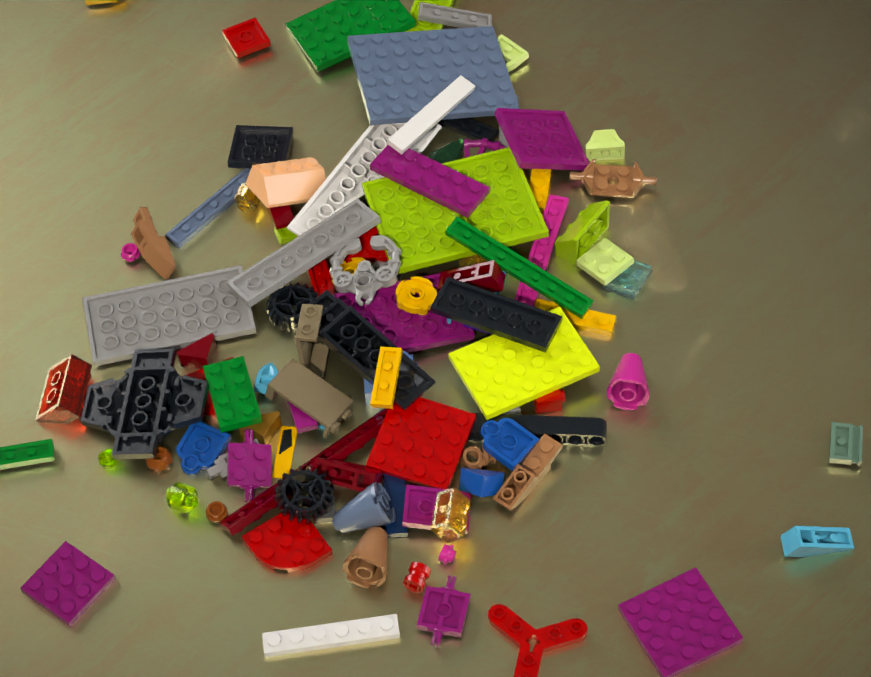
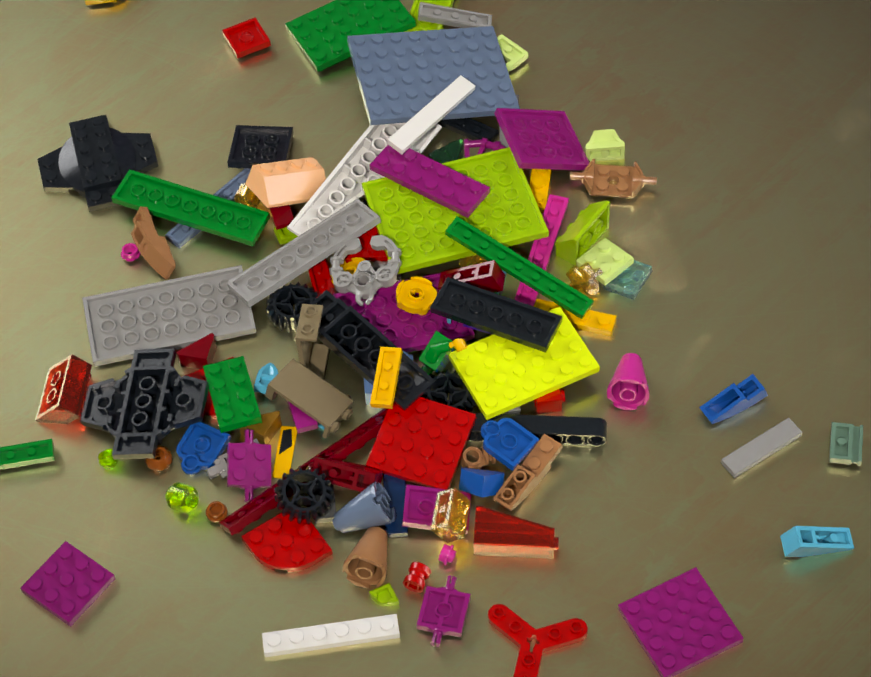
none -> black plate [37,115,158,212]
none -> green plate [111,169,270,247]
none -> lime tile [369,583,399,606]
none -> green torso [419,331,467,376]
none -> black gear [421,369,476,413]
none -> clear red slope [473,506,559,559]
none -> clear yellow hips [566,263,603,295]
none -> blue slope [699,374,768,424]
none -> light grey tile [721,417,802,478]

